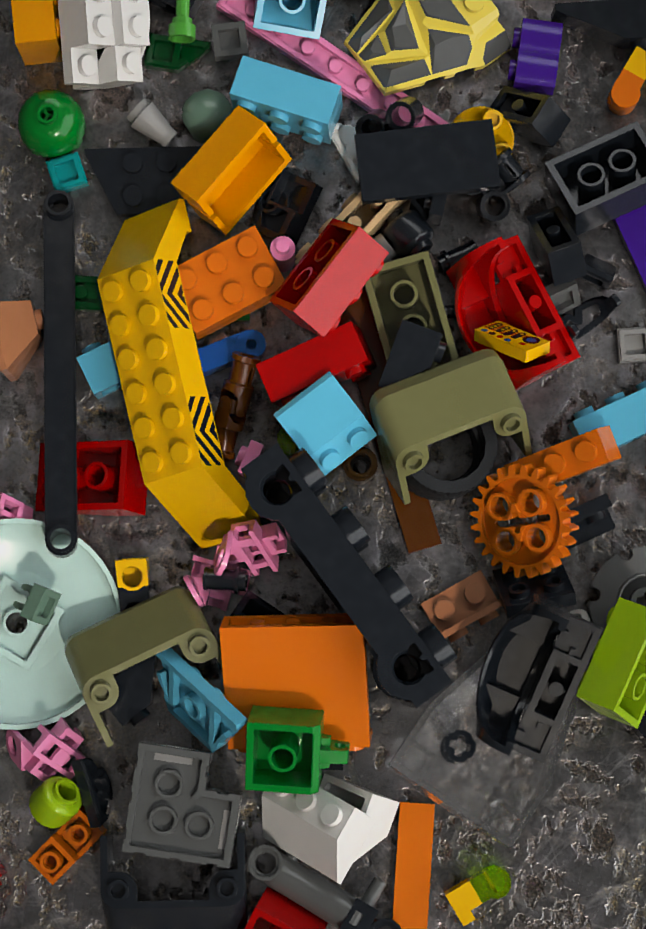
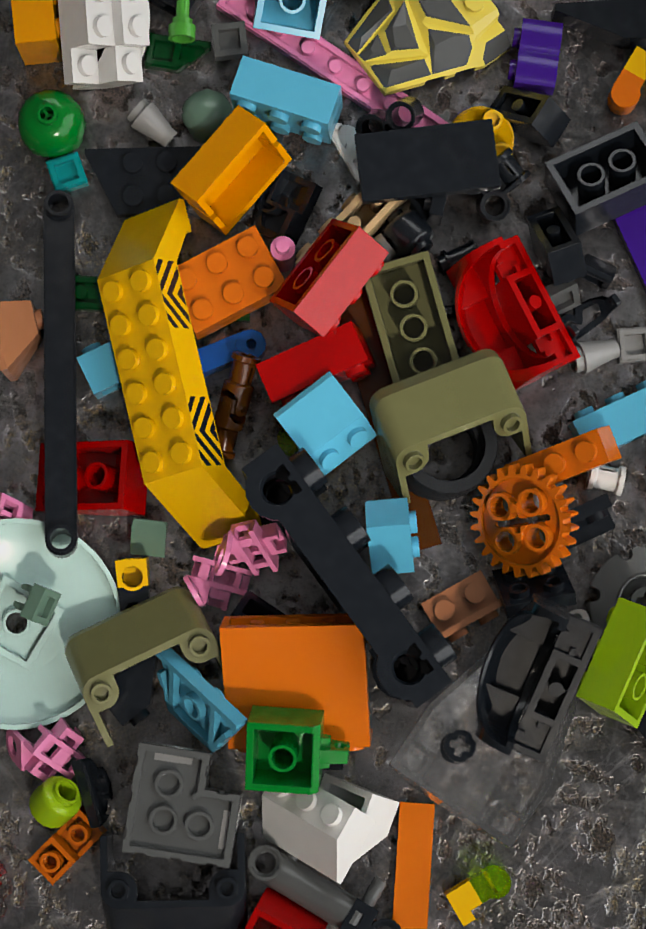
black pin [203,566,248,594] -> none
bright pink plate [235,440,265,477] -> none
dark brown brick [342,447,378,485] -> none
black slope [378,319,447,388] -> none
yellow tile [474,320,550,363] -> none
none -> sand green slope [130,518,168,558]
none -> medium azure brick [365,498,420,574]
none -> light grey cone [568,338,620,375]
none -> white bush [585,465,626,496]

